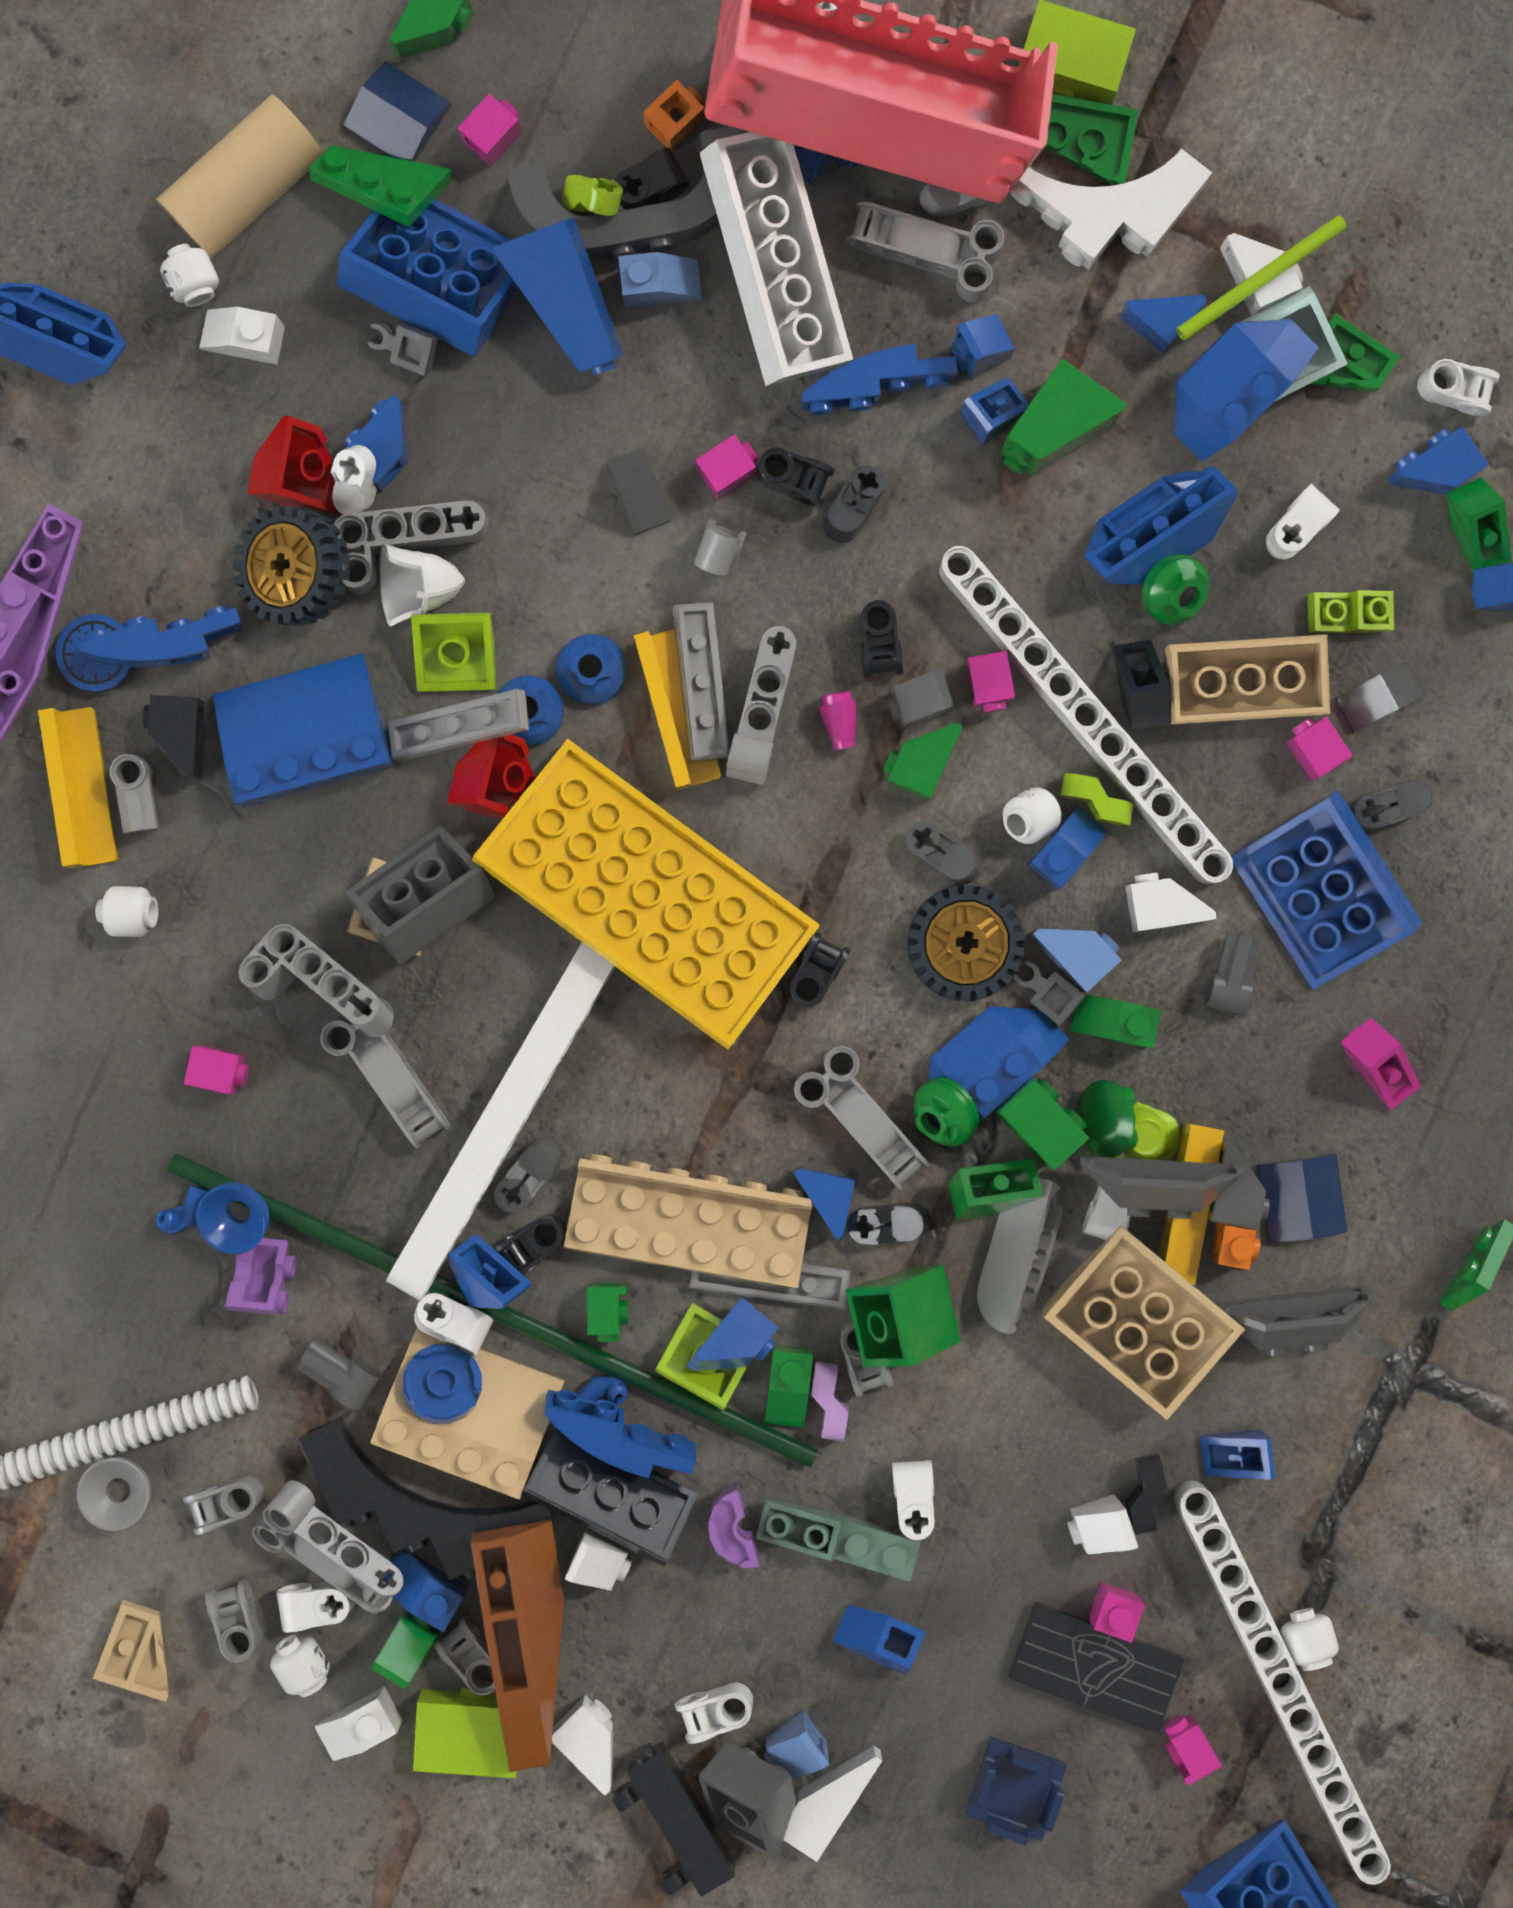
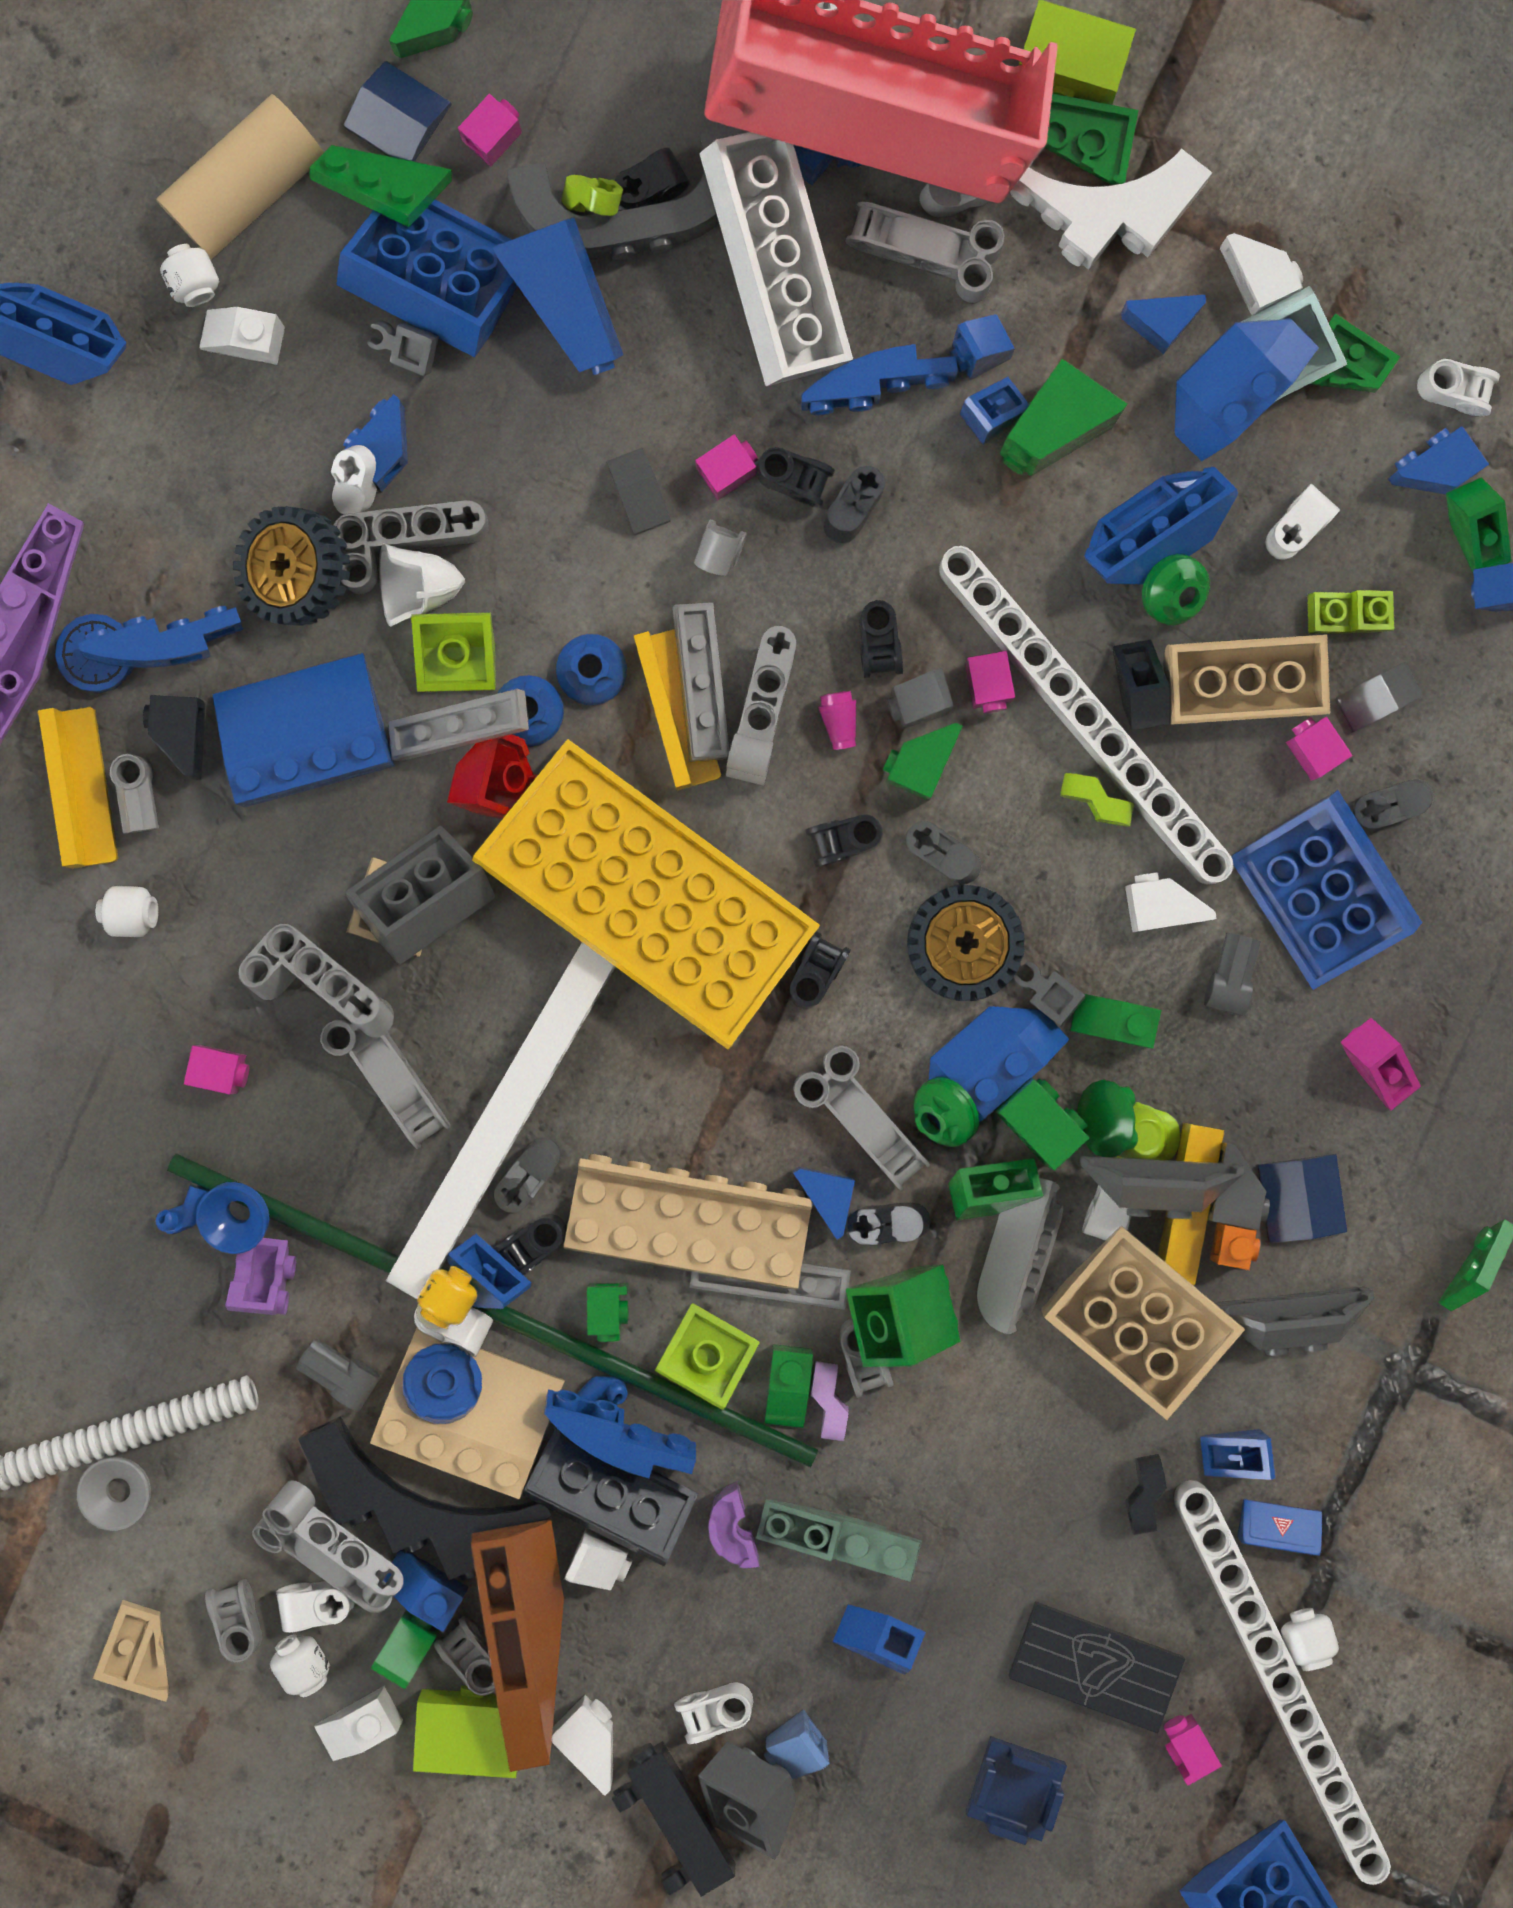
light grey piece [182,1475,265,1535] -> none
red slope [247,415,339,514] -> none
medium blue slope [618,252,702,308] -> none
orange brick [643,80,705,152] -> none
blue slope [686,1297,779,1371] -> none
white slope [784,1745,882,1862] -> none
white piece [892,1460,935,1540] -> none
white head [1003,787,1061,844] -> none
blue slope [1027,806,1107,890] -> none
medium blue slope [1029,929,1122,993] -> none
white slope [1067,1494,1138,1554] -> none
dark pink brick [1088,1581,1145,1643] -> none
lime piece [1176,215,1347,341] -> none
none -> yellow head [417,1266,477,1329]
none -> black piece [805,814,883,867]
none -> slope [1237,1499,1322,1556]

